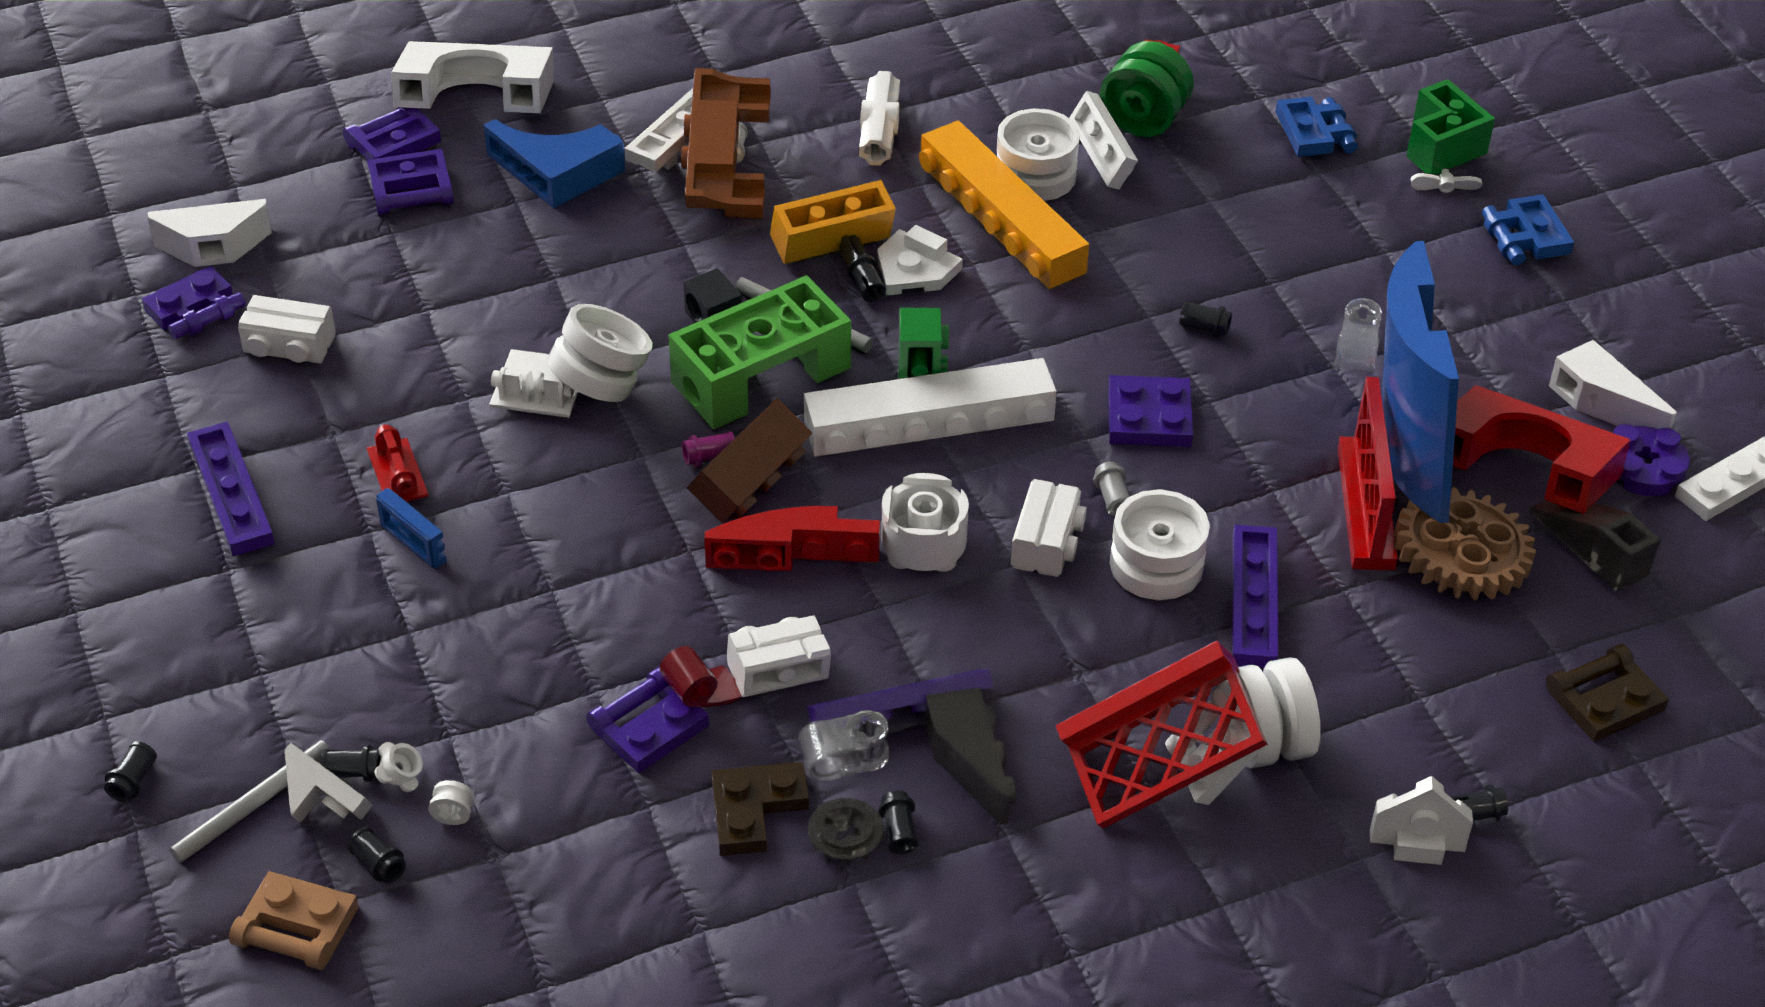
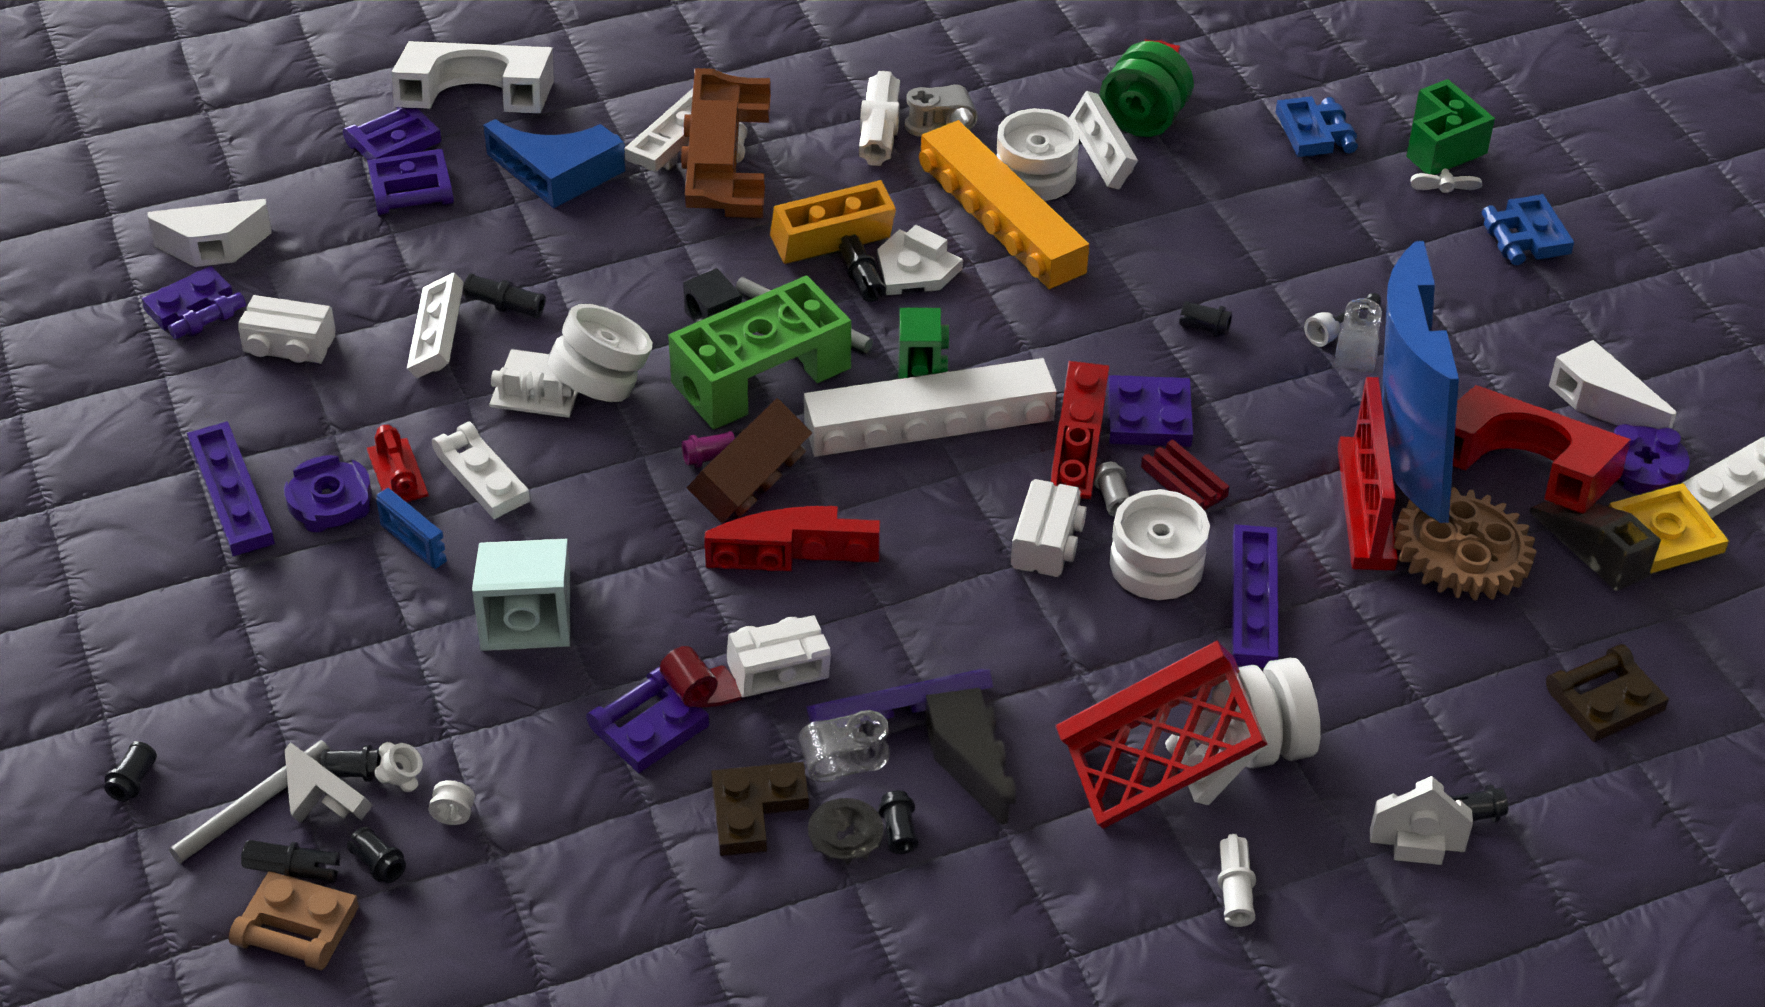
white brick [881,473,969,572] -> none
none -> black axle [241,840,341,883]
none -> dark purple plate [284,455,372,533]
none -> white plate [407,273,464,378]
none -> white plate [432,421,530,519]
none -> black pin [463,273,546,319]
none -> light aqua slope [472,539,570,651]
none -> light grey piece [905,84,978,137]
none -> red slope [1050,361,1109,500]
none -> dark red tile [1141,439,1230,510]
none -> white axle [1217,834,1256,927]
none -> white hinge [1304,293,1381,347]
none -> yellow plate [1606,483,1729,573]

